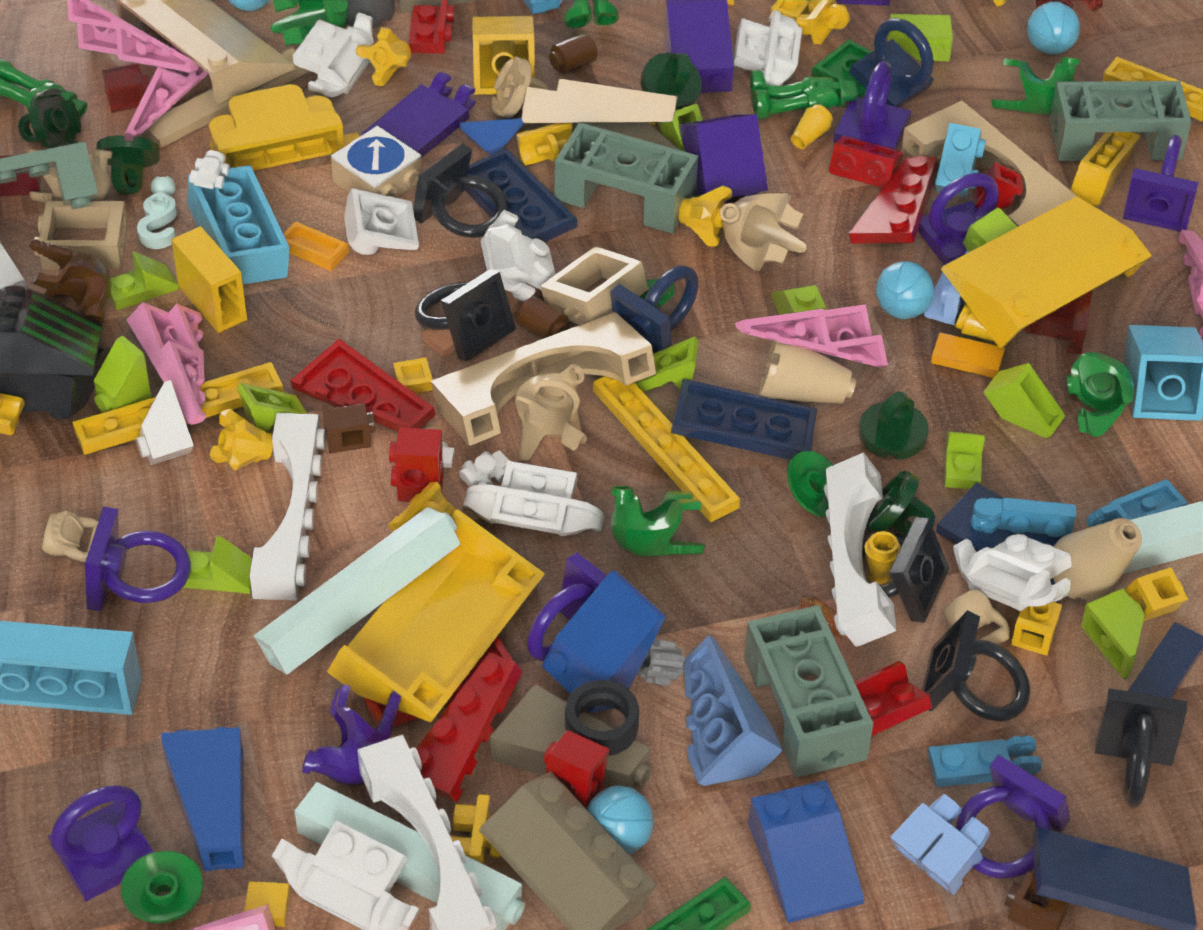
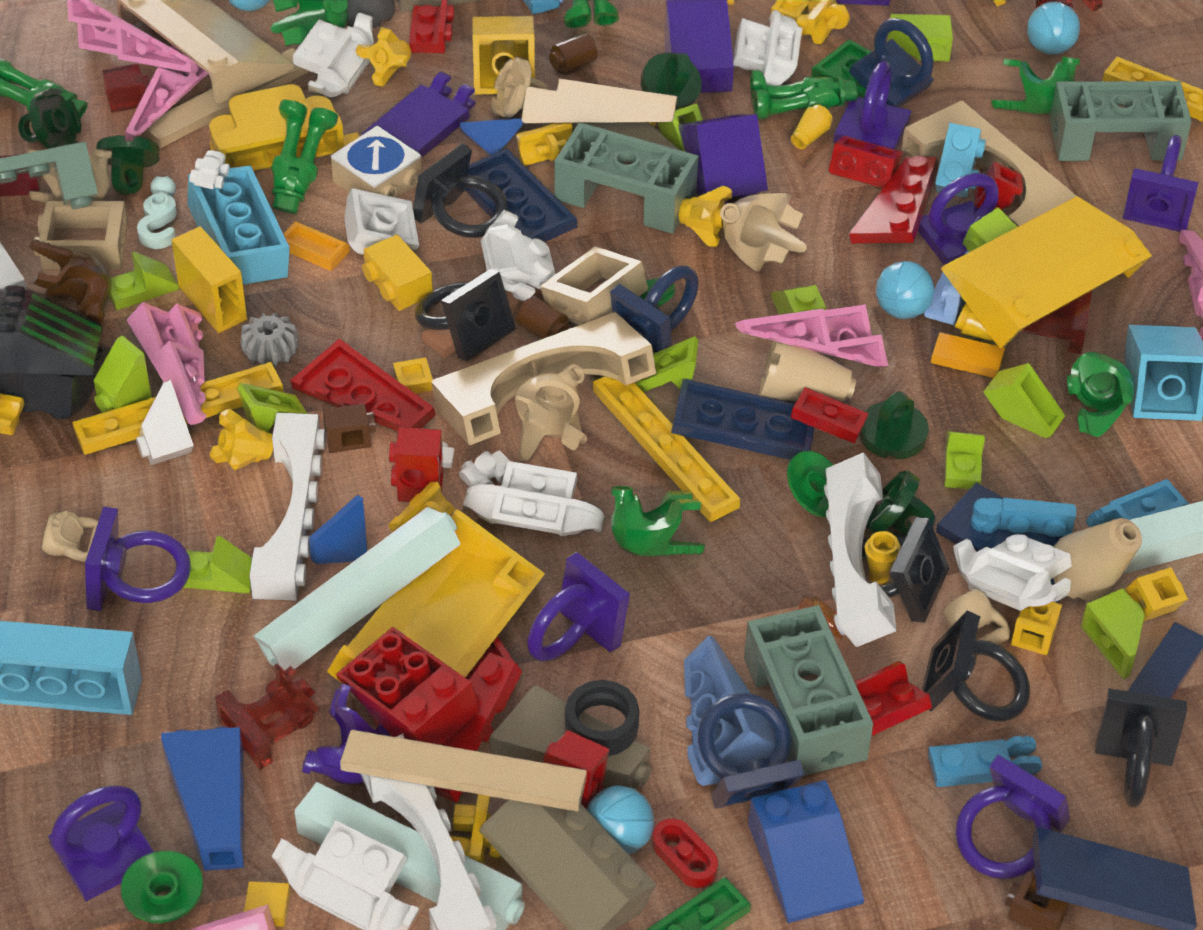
blue slope [542,570,666,713] -> none
light grey gear [638,639,685,686] -> none
light blue hips [890,794,990,896] -> none
yellow slope [1071,132,1141,207] -> none
none -> clear red tile [215,663,320,770]
none -> light grey gear [240,312,298,367]
none -> green piece [271,100,338,214]
none -> blue slope [309,495,367,564]
none -> red slope [336,626,480,745]
none -> tan tile [340,730,587,812]
none -> yellow brick [362,234,433,311]
none -> red plate [652,818,718,888]
none -> dark blue tile [698,693,804,809]
none -> red plate [790,387,869,444]

